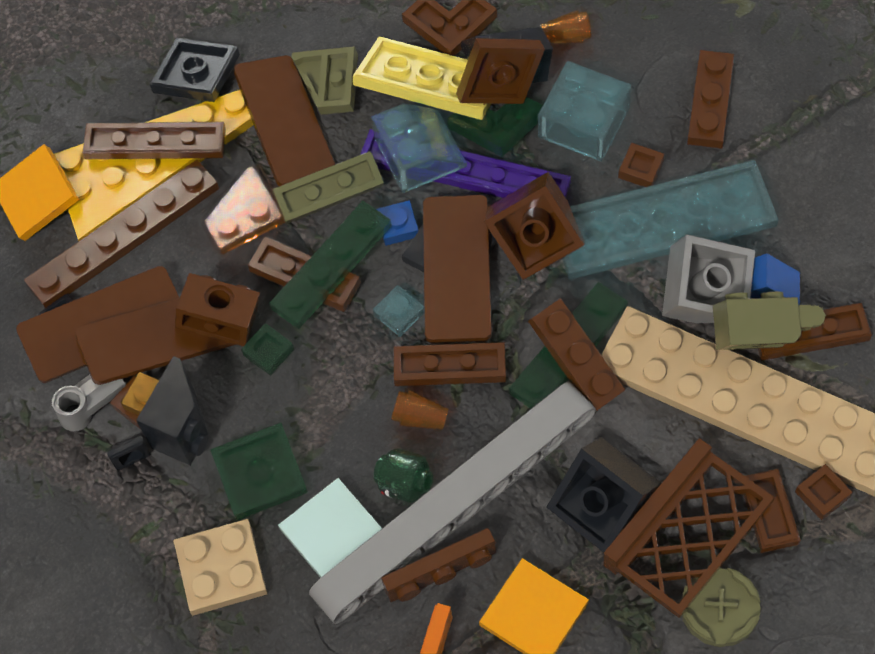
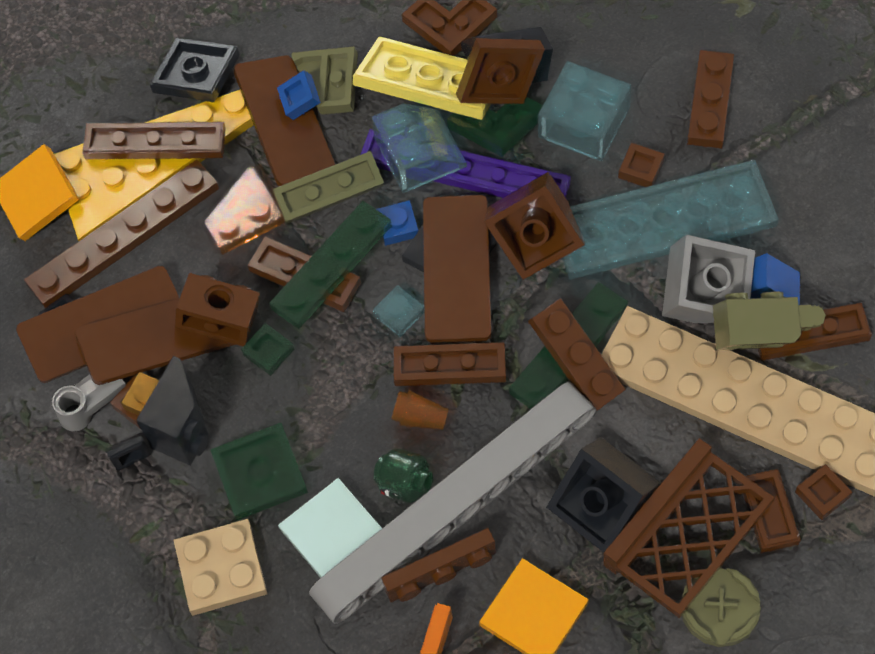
clear orange cone [541,10,592,43] -> none
none -> blue plate [277,70,321,120]

